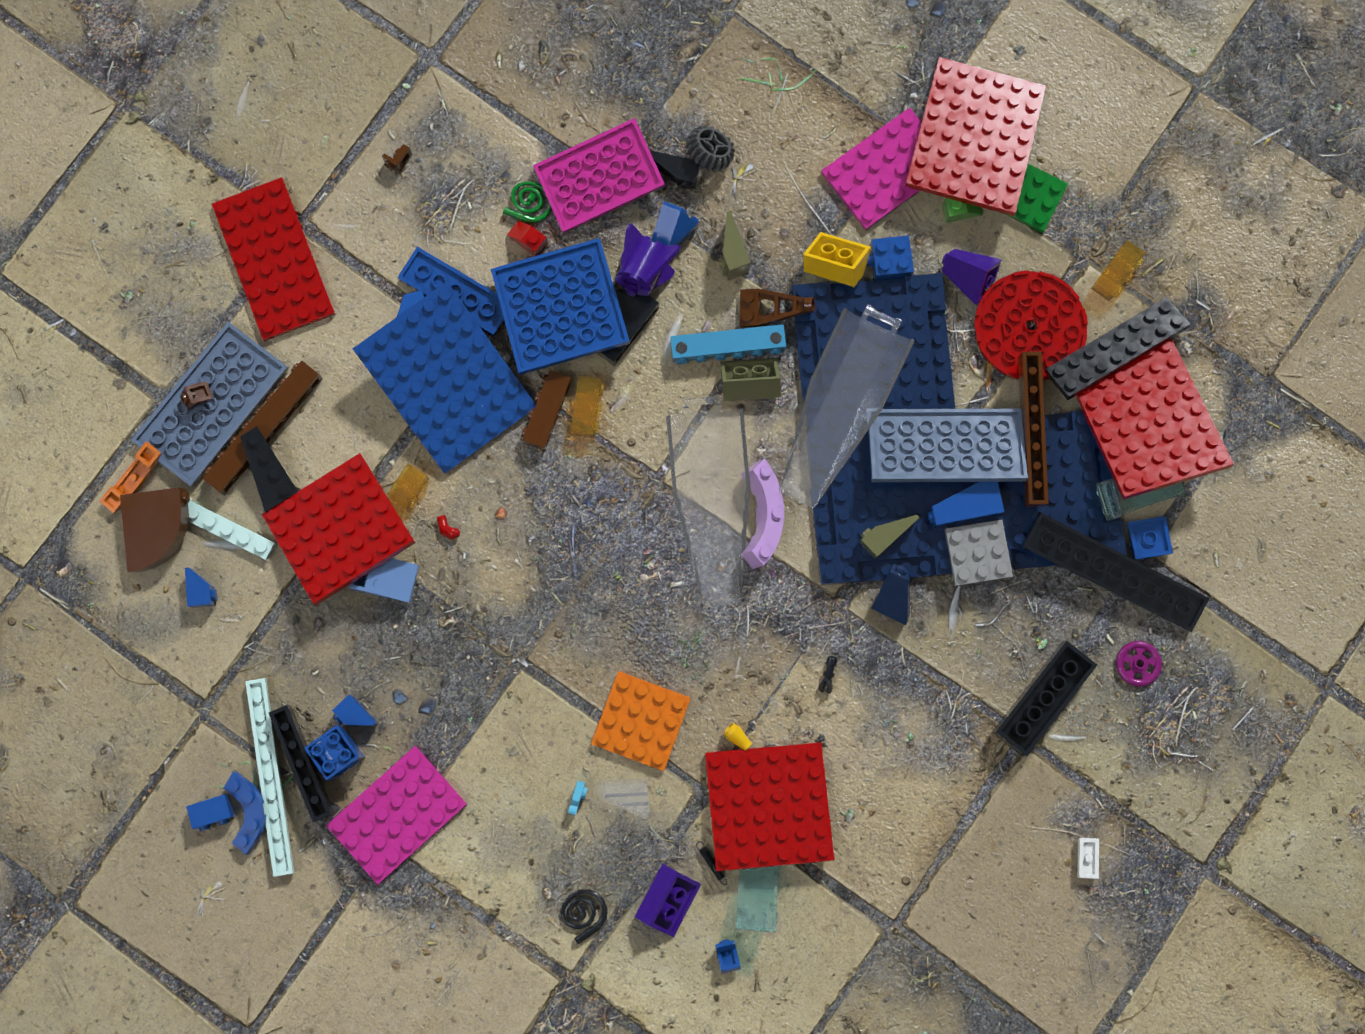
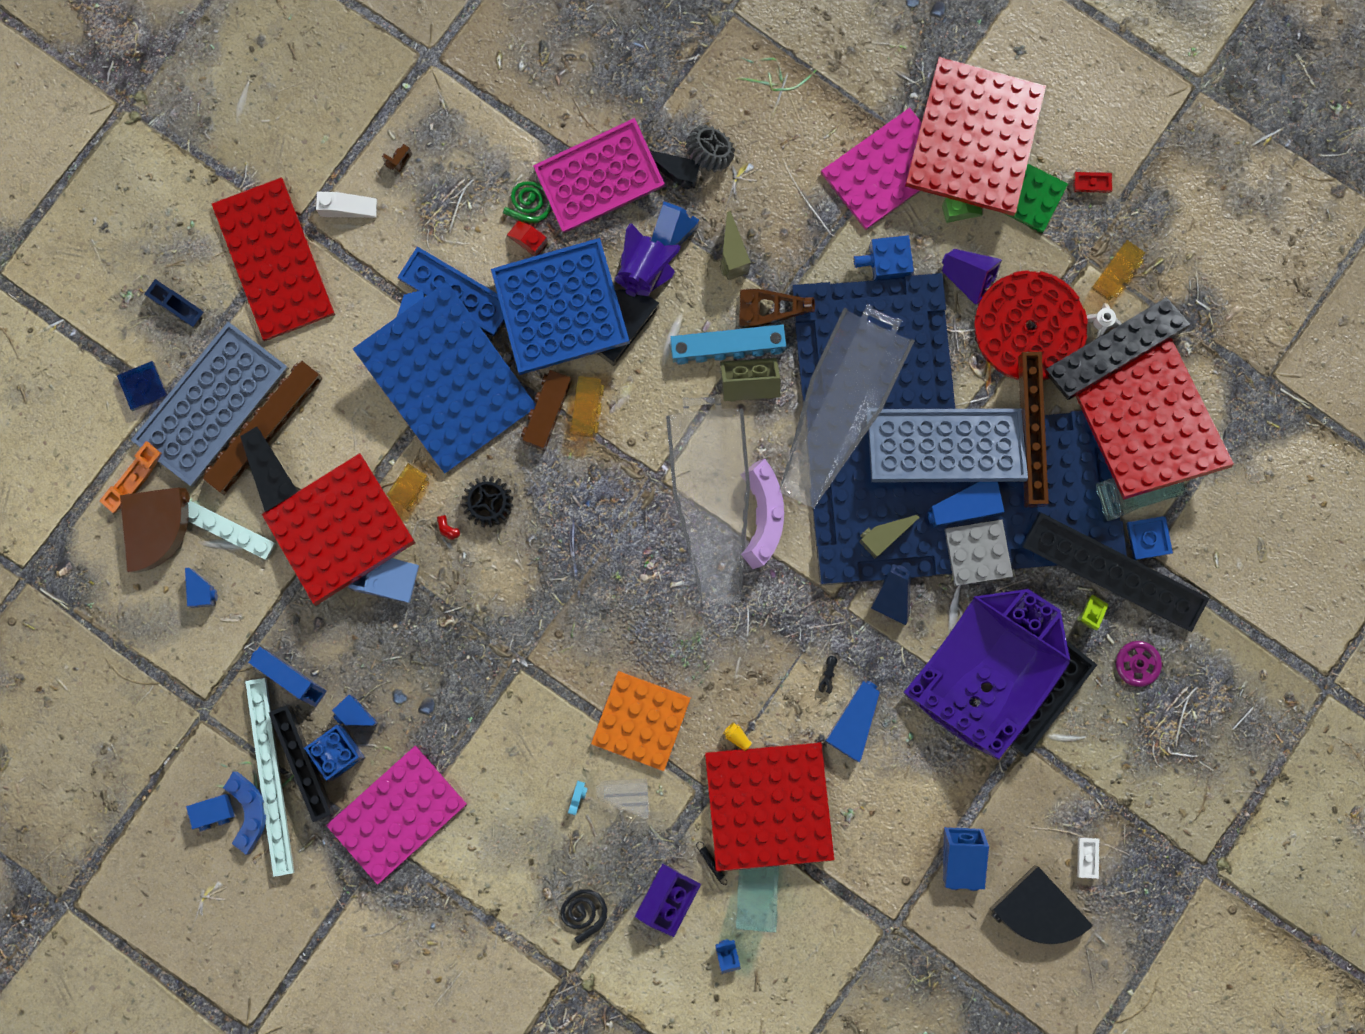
reddish brown bracket [180,381,213,410] -> none
yellow slope [803,232,871,287] -> none
none -> clear blue plate [117,361,168,411]
none -> dark blue slope [144,279,204,327]
none -> blue slope [248,646,327,707]
none -> white slope [316,192,377,218]
none -> black gear [461,476,514,528]
none -> blue slope [825,681,880,762]
none -> dark purple wedge [904,589,1070,760]
none -> blue slope [943,827,989,891]
none -> black brick [989,865,1093,944]
none -> red plate [1073,172,1112,193]
none -> lime slope [1076,594,1109,631]
none -> white brick [1087,303,1122,339]

